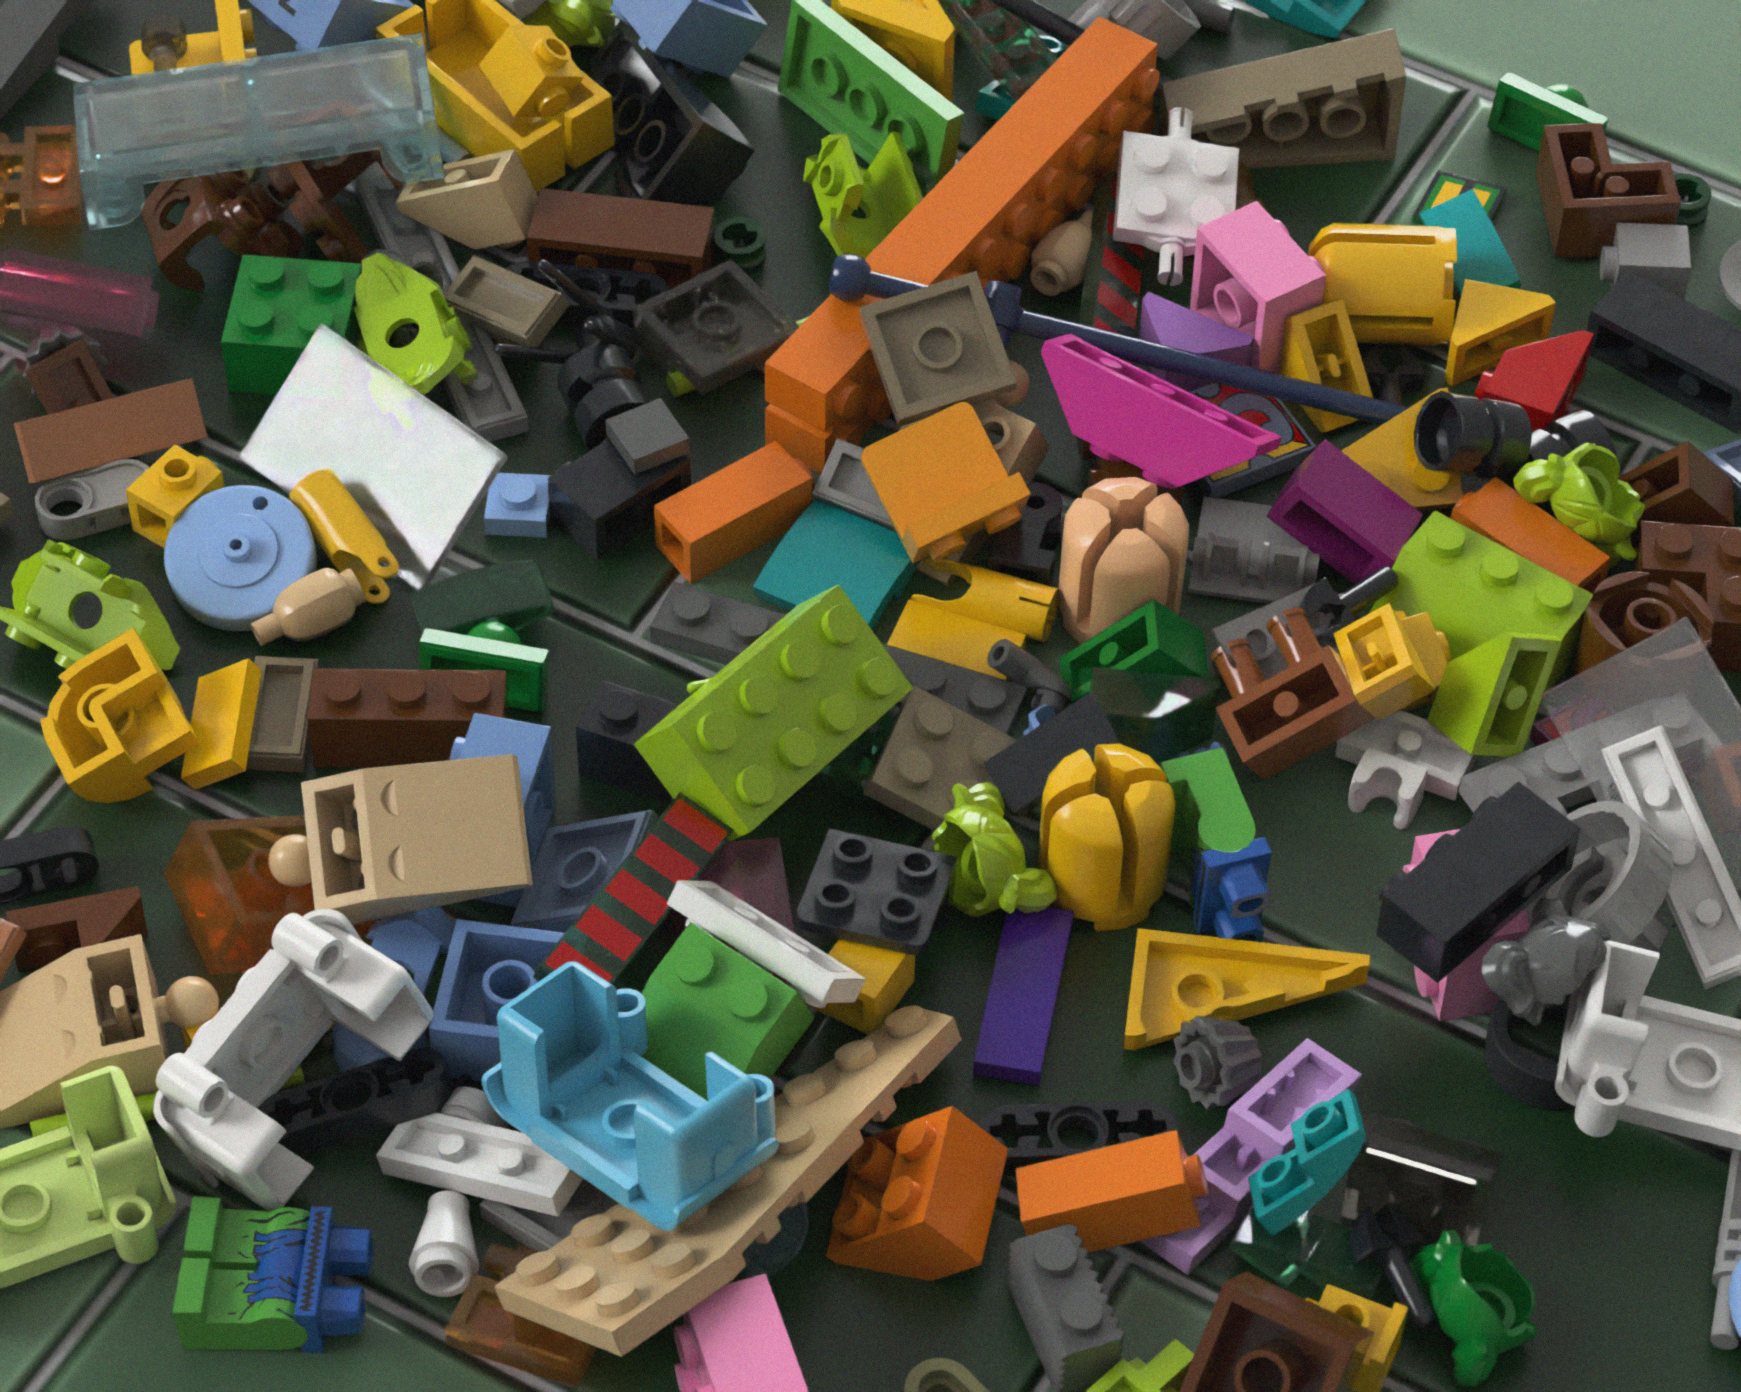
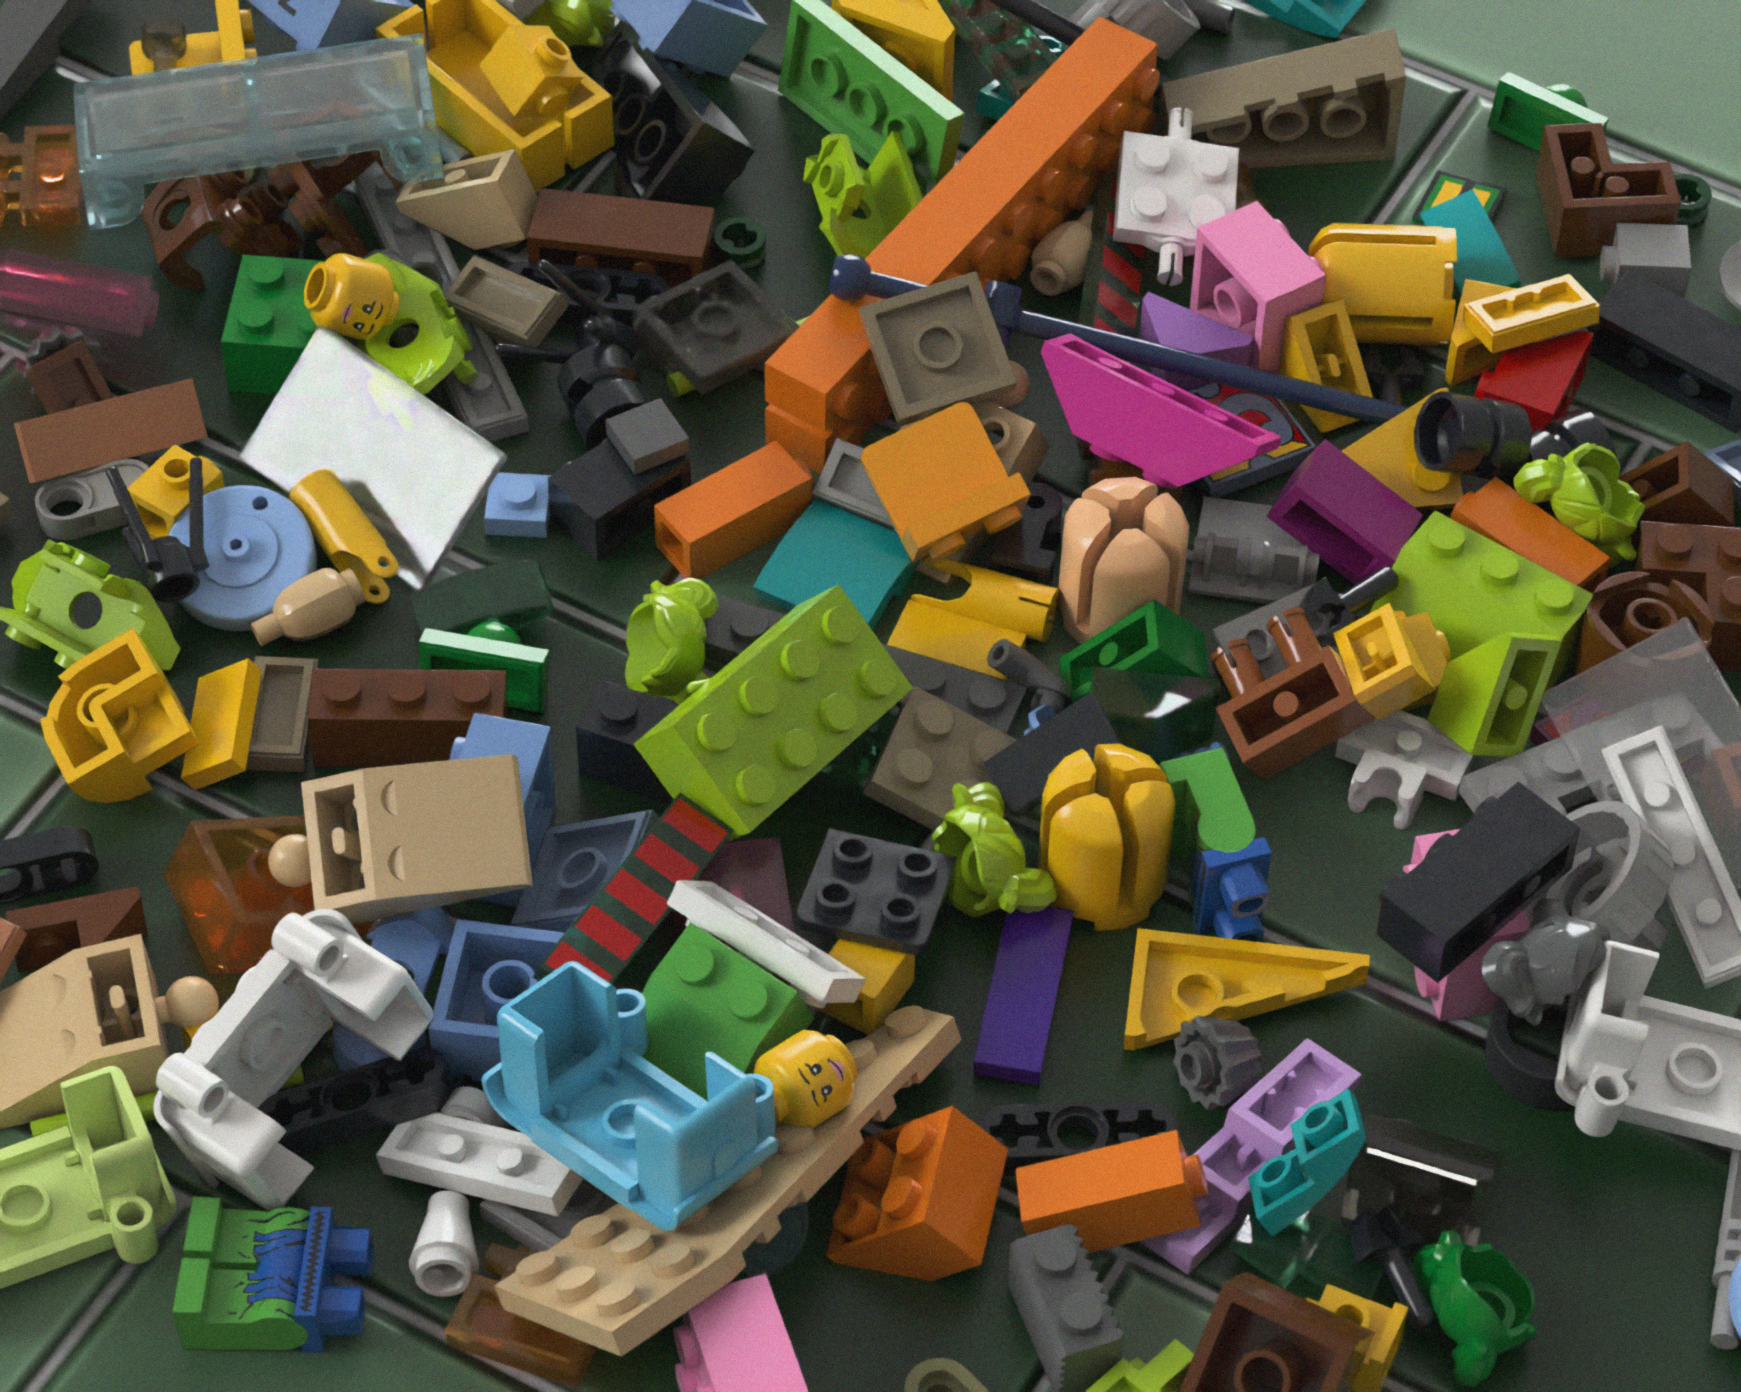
none -> black plant [106,457,209,603]
none -> yellow head [304,253,400,340]
none -> lime hair [625,577,719,705]
none -> yellow head [753,1029,858,1128]
none -> yellow plate [1463,274,1600,354]

